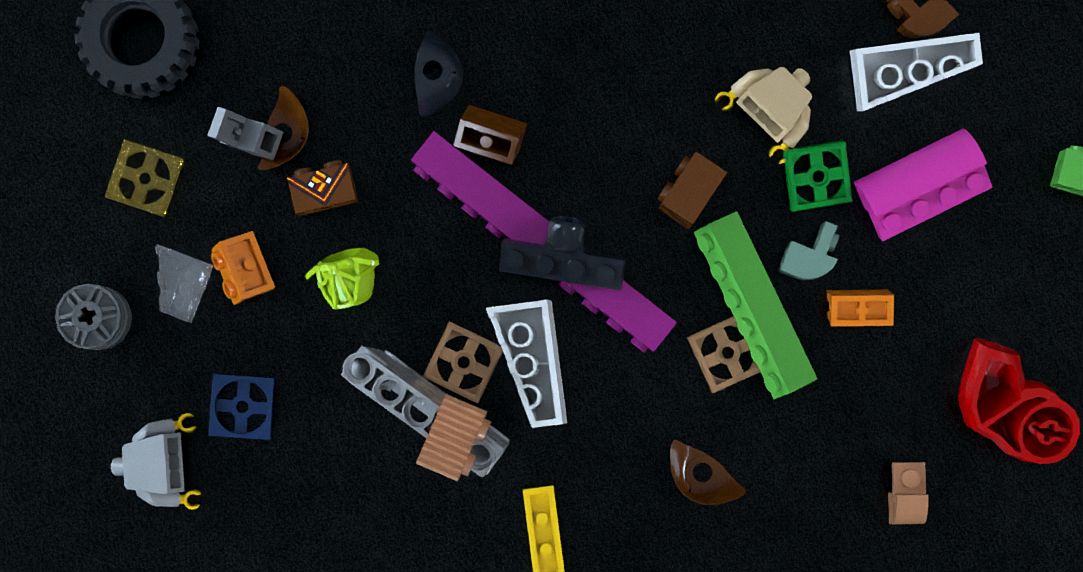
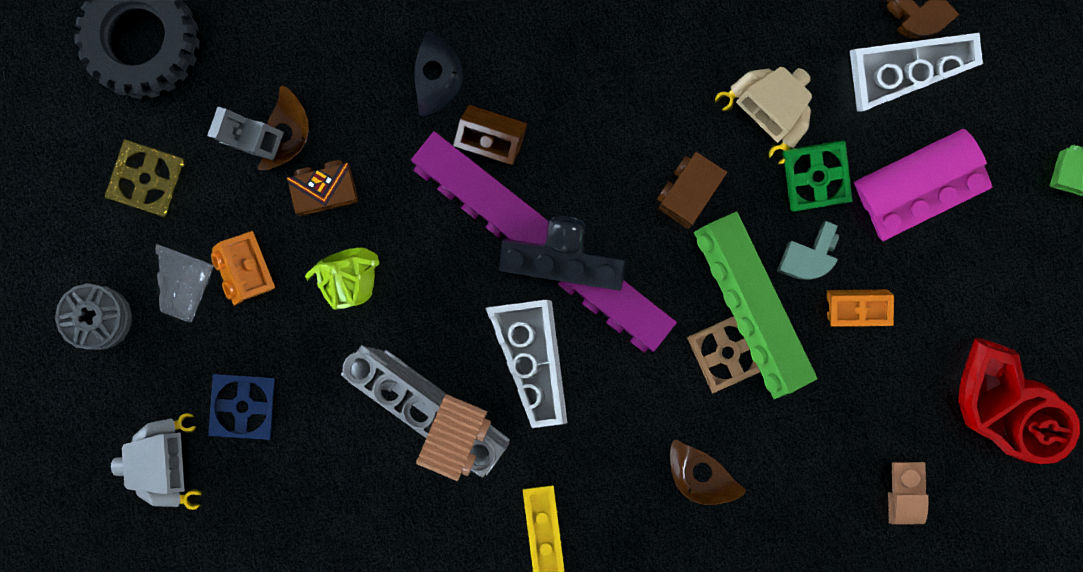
medium nougat piece [423,321,503,403] -> none

